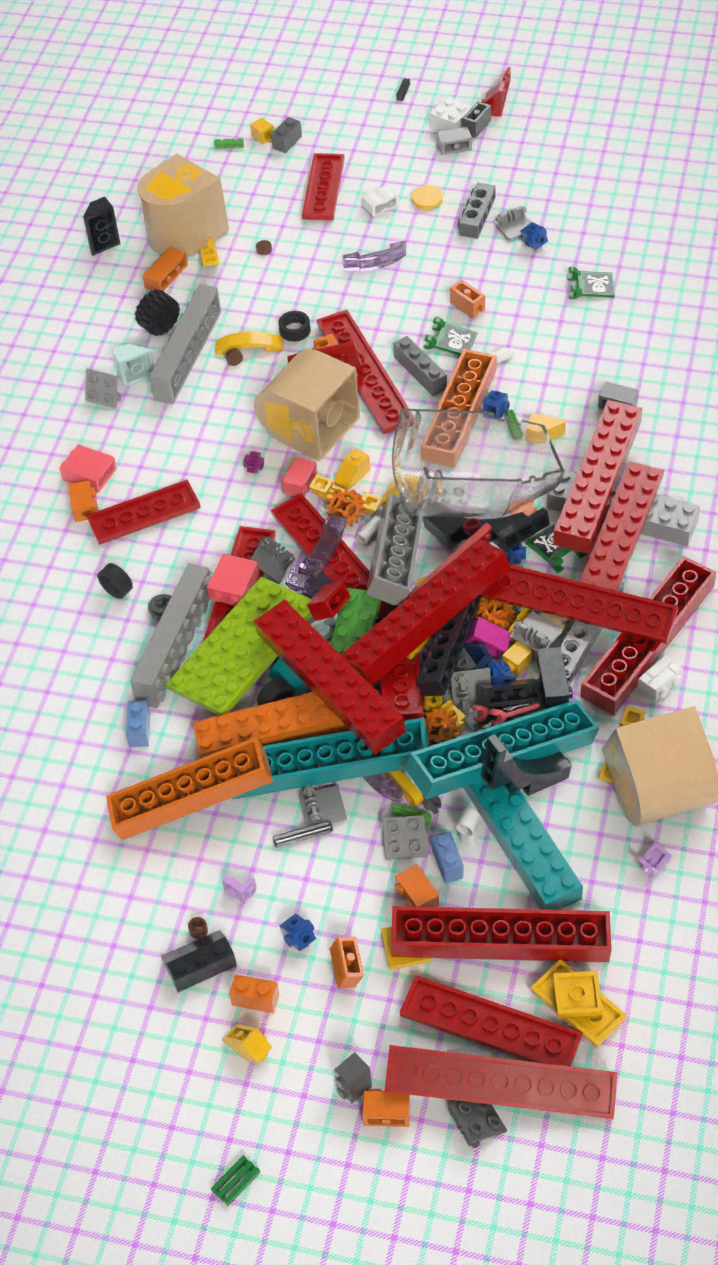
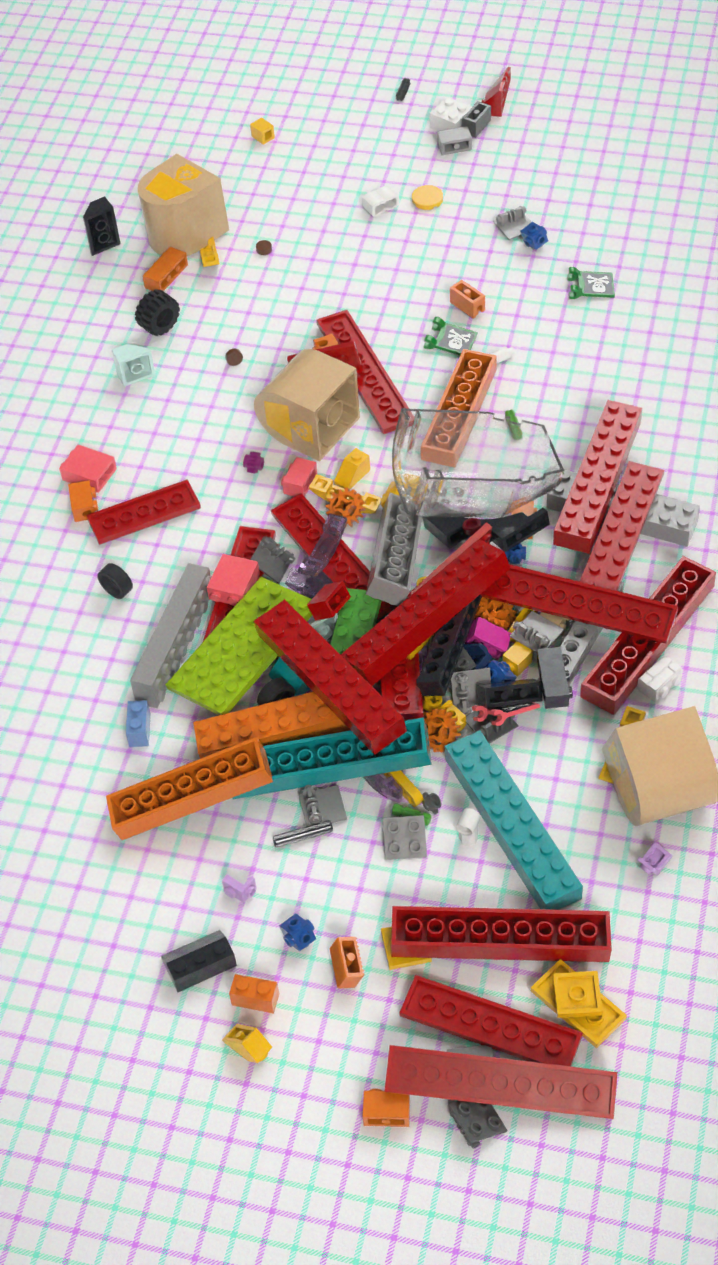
light grey hinge [85,369,122,409] -> none
dark grey gear [148,594,172,620] -> none
light grey brick [149,284,221,404] -> none
reddish brown bush [188,917,208,939] -> none
green tile [211,1155,261,1206] -> none
bright green axle [214,138,244,148] -> none
yellow slope [215,331,283,355] -> none
dark grey brick [271,117,302,153] -> none
black tyre [278,311,311,342] -> none
red plate [302,153,345,220] -> none
dark grey brick [334,1052,372,1104] -> none
clear purple slope [343,241,406,271] -> none
white cylinder [356,514,381,545] -> none
dark grey brick [393,336,447,397] -> none
orange brick [394,864,440,907] -> none
teal brick [405,699,599,799] -> none
medium blue brick [431,832,464,883] -> none
brick [457,182,496,239] -> none
black arch [481,734,572,796] -> none
blue brick [483,390,510,420] -> none
flag [525,524,587,573] -> none
yellow slope [526,413,566,443] -> none
brick [598,381,639,409] -> none

